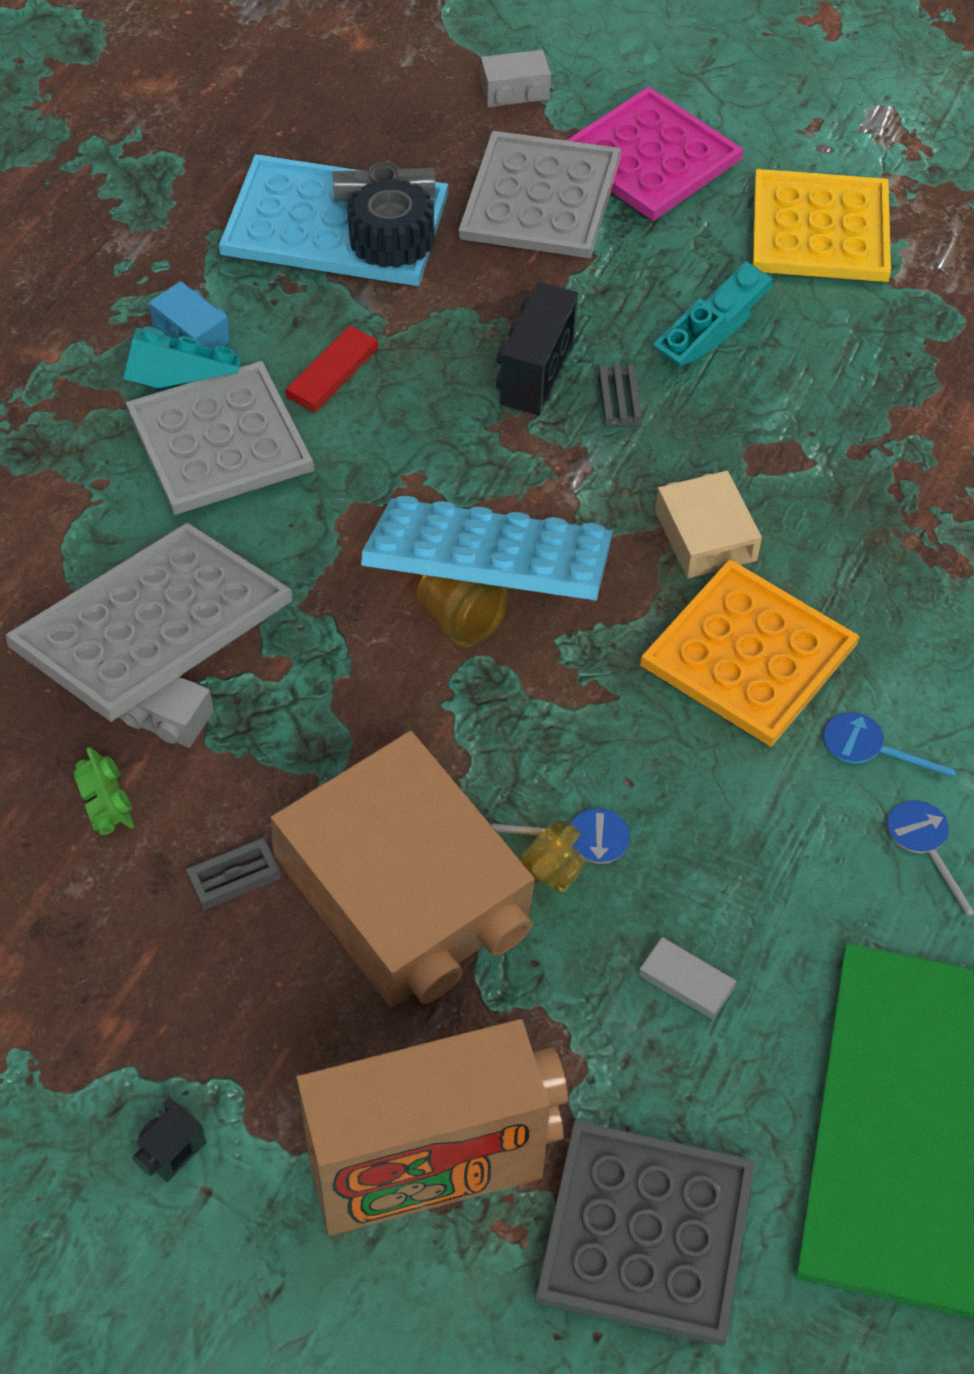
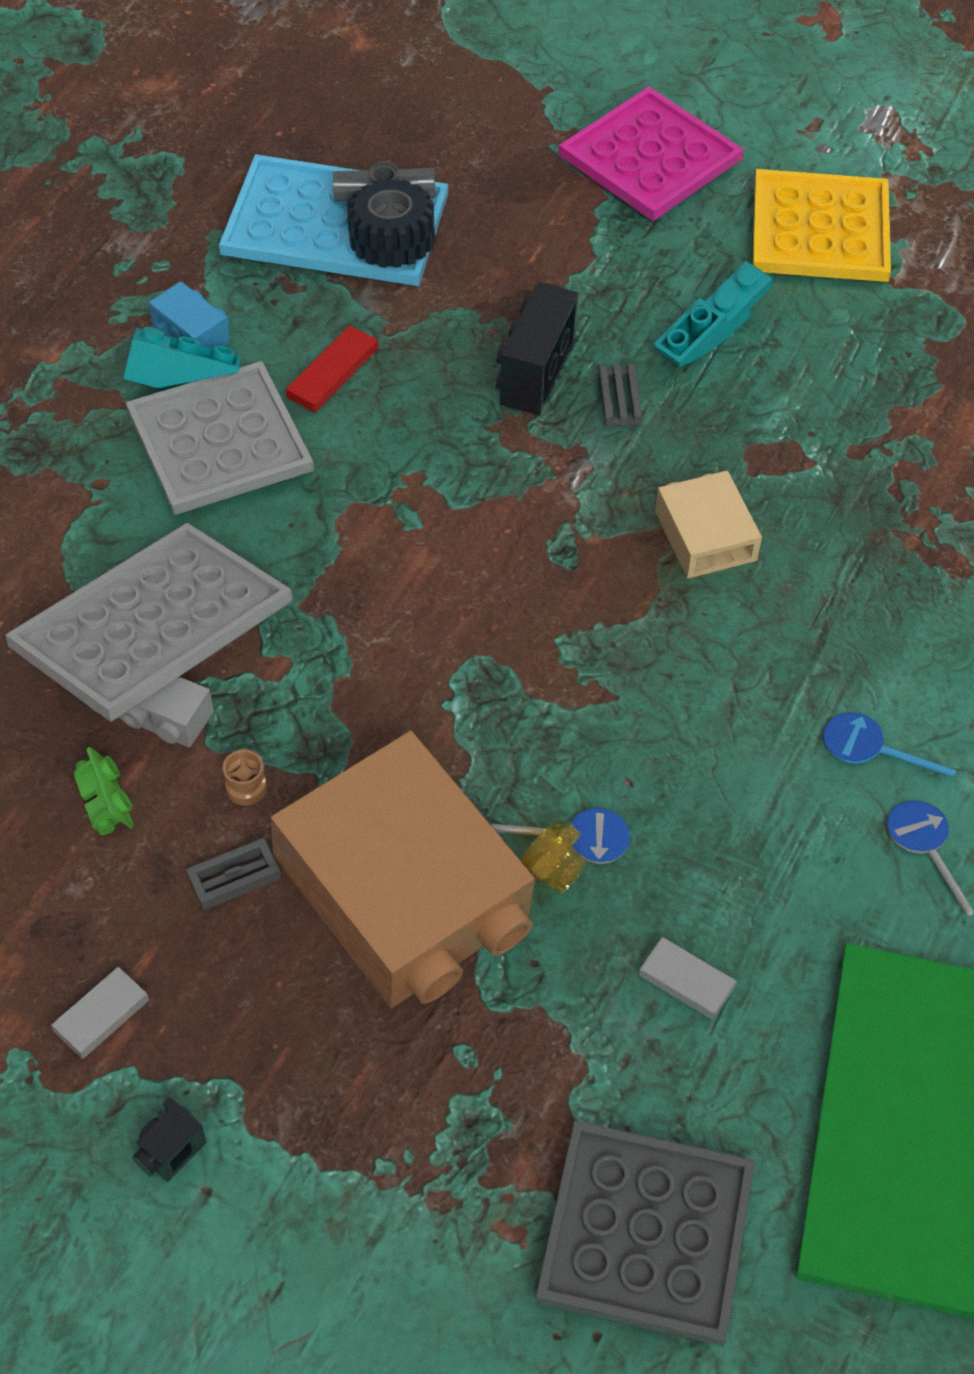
medium nougat brick [296,1019,568,1236] -> none
medium azure plate [361,496,613,601] -> none
clear yellow piece [417,575,507,647] -> none
light grey plate [458,131,621,258] -> none
light grey brick [480,50,551,107] -> none
light orange plate [640,559,859,748] -> none
none -> light grey tile [51,967,149,1059]
none -> medium nougat wheel [222,749,267,806]

